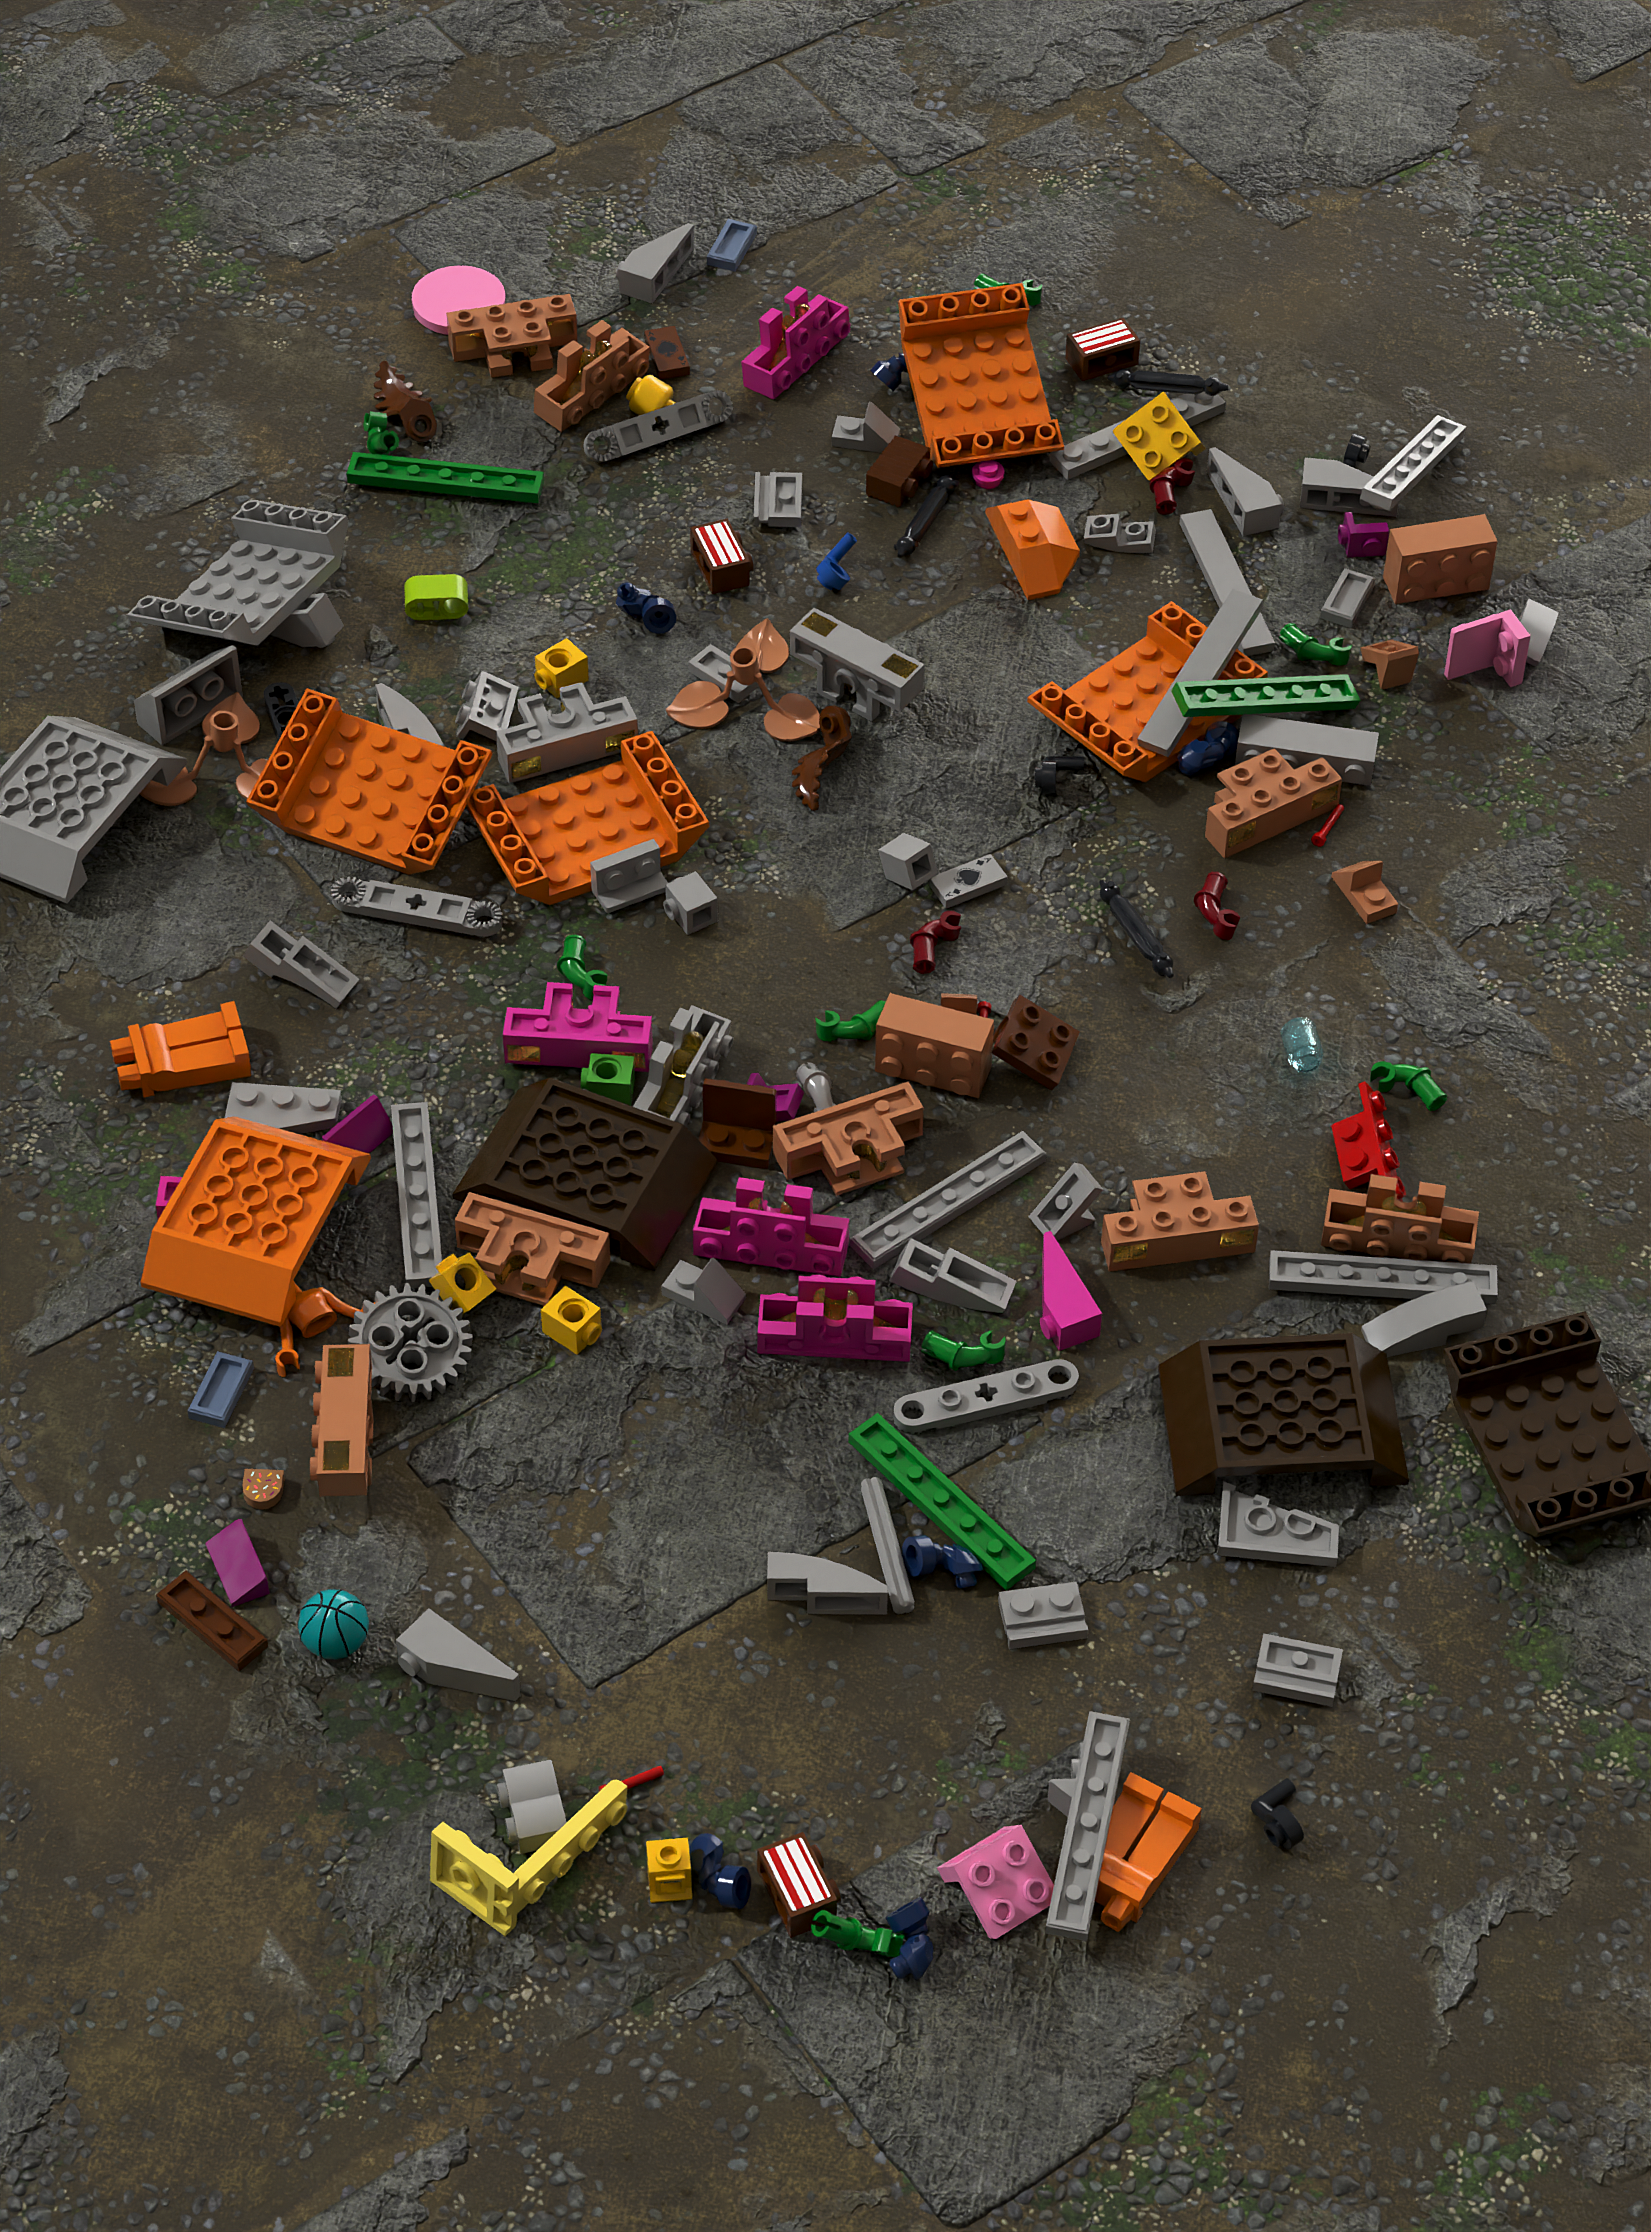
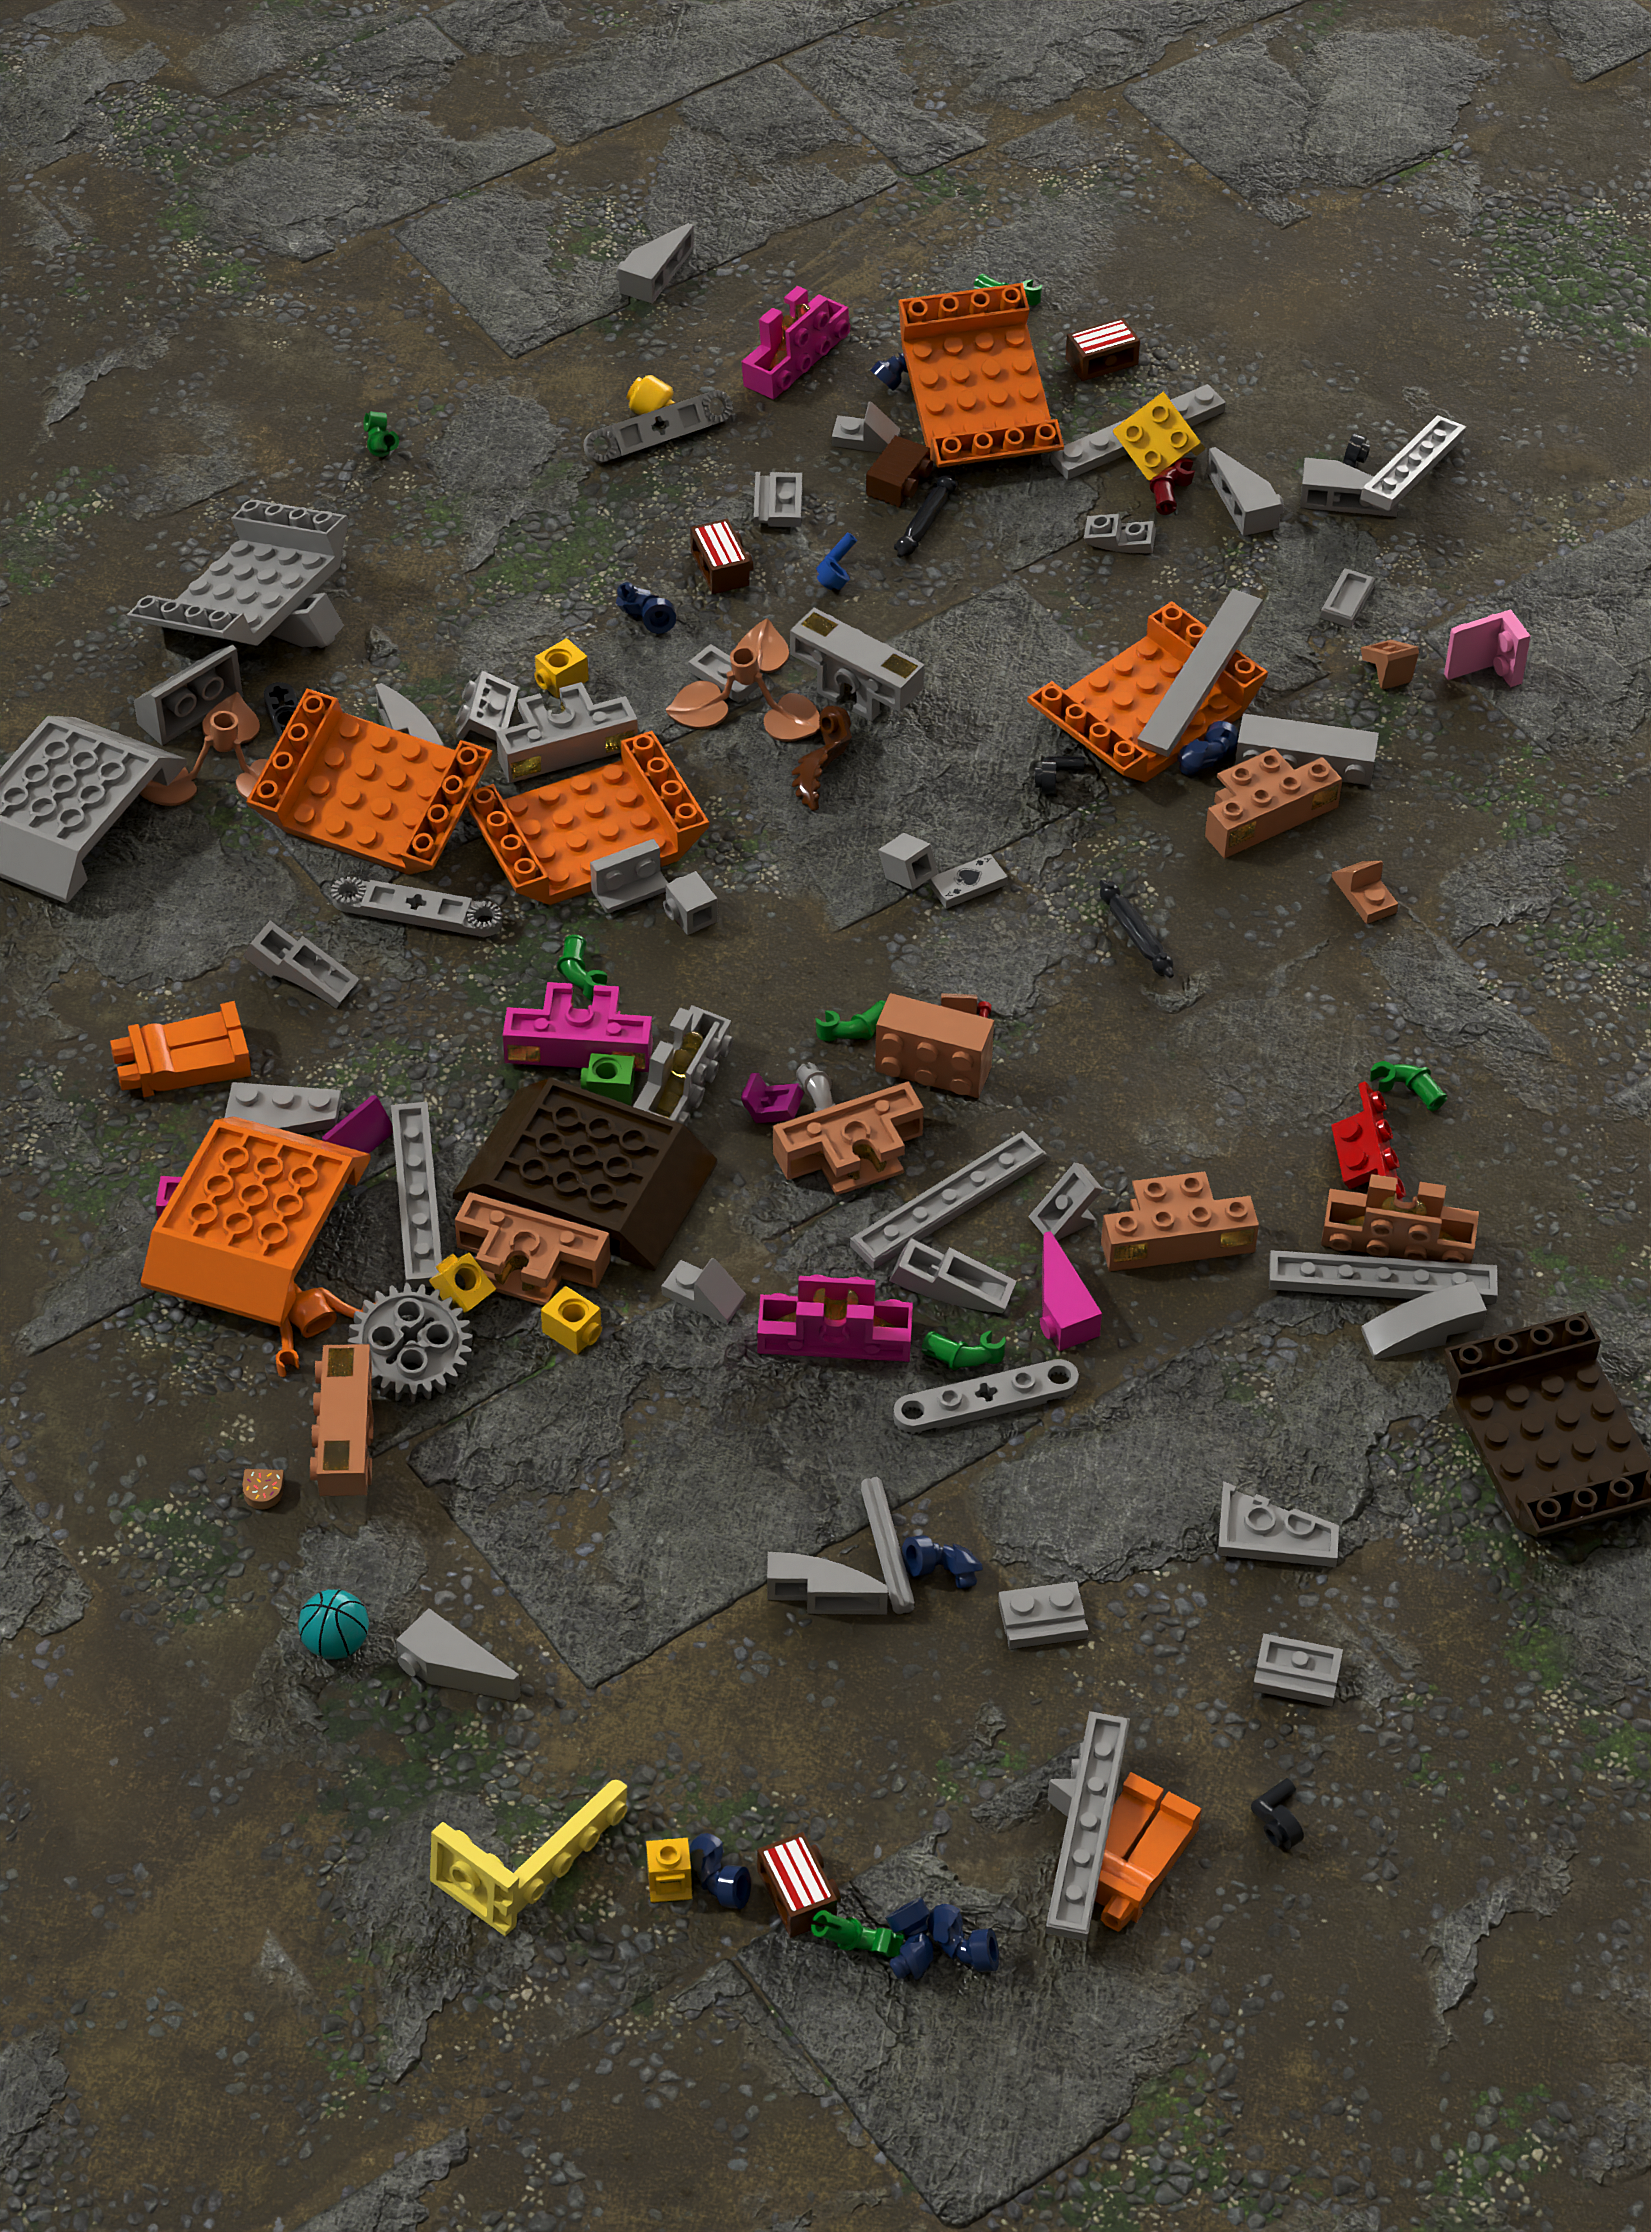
reddish brown tile [156,1570,268,1672] -> none
sand blue tile [188,1351,254,1428] -> none
magenta slope [205,1519,270,1607] -> none
green plate [346,452,544,503] -> none
reddish brown plant [374,361,437,442] -> none
lime beam [404,574,468,620] -> none
bright pink tile [412,266,506,335] -> none
nougat piece [446,294,578,378] -> none
light grey brick [497,1760,567,1854] -> none
nougat piece [534,320,650,432] -> none
red piece [599,1765,664,1792] -> none
reddish brown tile [644,326,690,380] -> none
dark pink piece [693,1177,850,1277] -> none
reddish brown bracket [698,1078,777,1169] -> none
sand blue tile [707,219,757,272] -> none
green plate [848,1413,1036,1591] -> none
dark red piece [910,911,961,974] -> none
bright pink bracket [937,1825,1054,1939] -> none
dark pink plate [972,460,1004,489] -> none
orange wedge [985,499,1080,600] -> none
reddish brown plate [991,995,1080,1090] -> none
black wheel [1107,369,1229,396] -> none
dark brown slope [1158,1333,1409,1496] -> none
green plate [1171,674,1361,717] -> none
light grey tile [1179,509,1275,656] -> none
dark red piece [1194,872,1240,940] -> none
green piece [1279,623,1352,666] -> none
clear light blue brick [1280,1017,1323,1072] -> none
red piece [1311,804,1344,847] -> none
magenta bracket [1338,512,1389,558] -> none
nougat brick [1383,514,1498,604] -> none
light grey slope [1519,599,1559,666] -> none
none -> dark blue arm [927,1904,999,1973]

